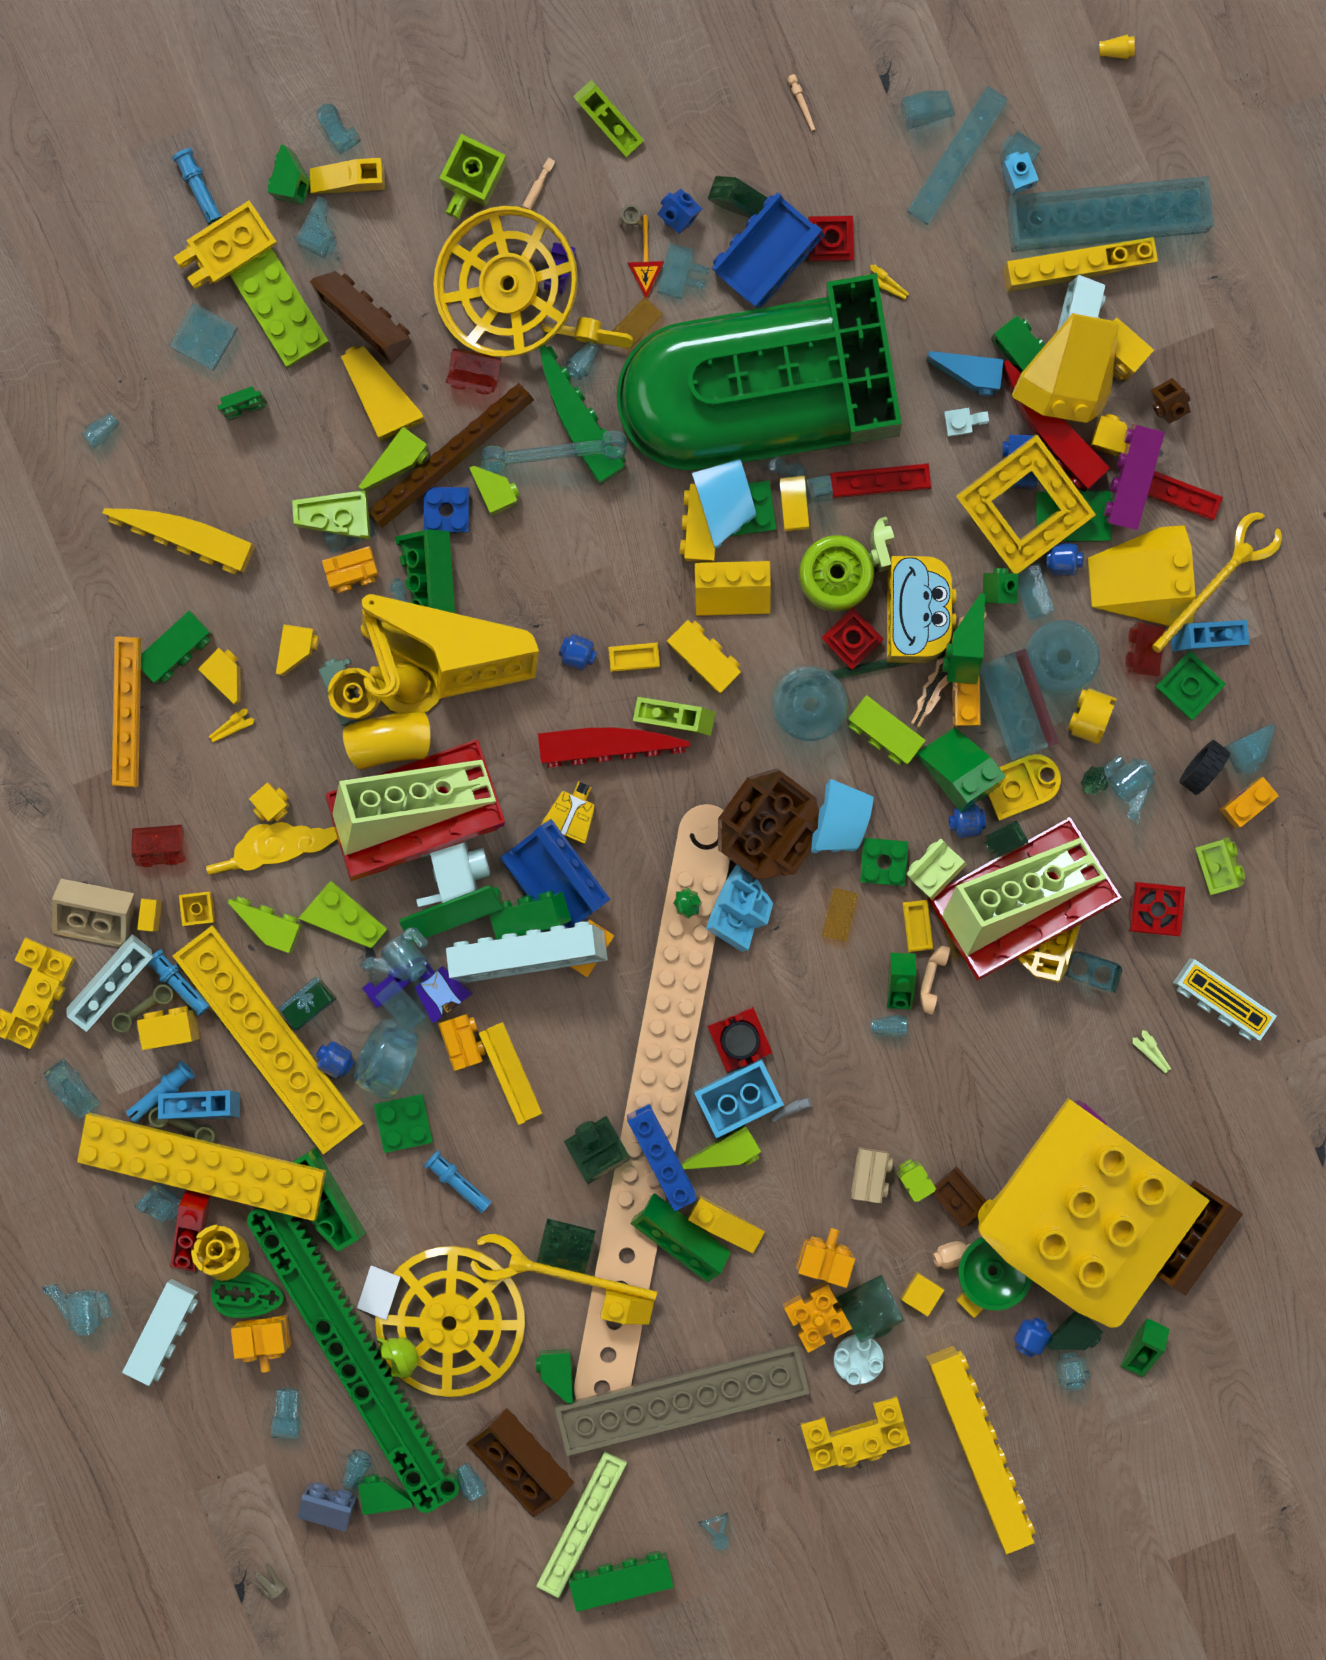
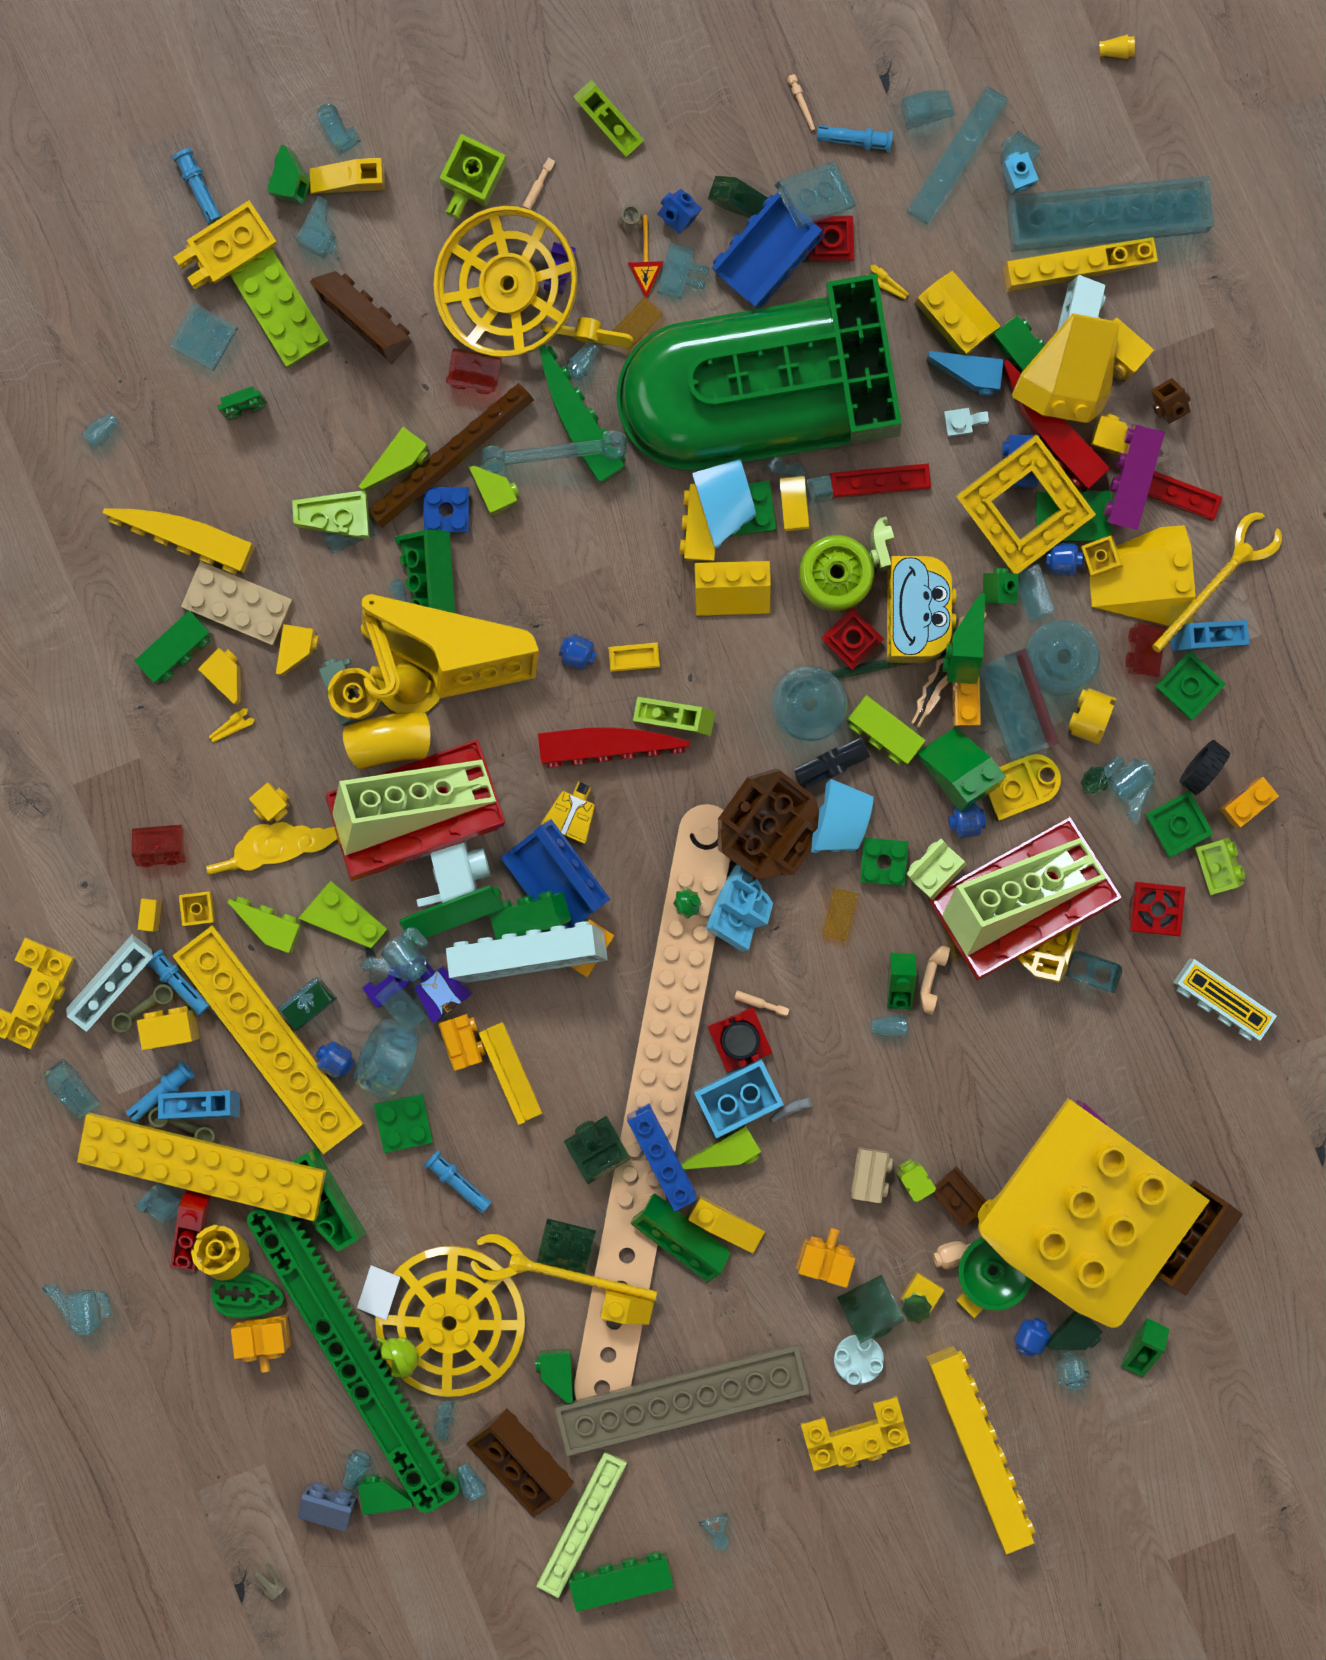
tan slope [52,879,134,947] -> none
light orange tile [112,636,142,787] -> none
light aqua brick [122,1279,199,1386] -> none
clear light blue piece [271,1388,299,1440] -> none
light orange brick [322,546,380,594] -> none
yellow slope [341,346,425,441] -> none
yellow brick [667,620,741,695] -> none
light orange brick [783,1281,852,1353] -> none
yellow tile [902,900,933,952] -> none
clear green slope [984,820,1029,857] -> none
yellowish green piece [1133,1030,1171,1073] -> none
clear light blue slope [1224,723,1275,775] -> none
none -> tan plate [181,561,293,646]
none -> clear light blue piece [434,1401,455,1440]
none -> light nougat piece [734,990,789,1017]
none -> clear light blue tile [775,161,857,229]
none -> black piece [794,738,870,788]
none -> dark azure pin [817,125,893,153]
none -> clear green piece [901,1293,932,1324]
none -> yellow slope [915,270,1001,355]
none -> yellow piece [1081,535,1123,577]
none -> green plate [1144,791,1213,858]

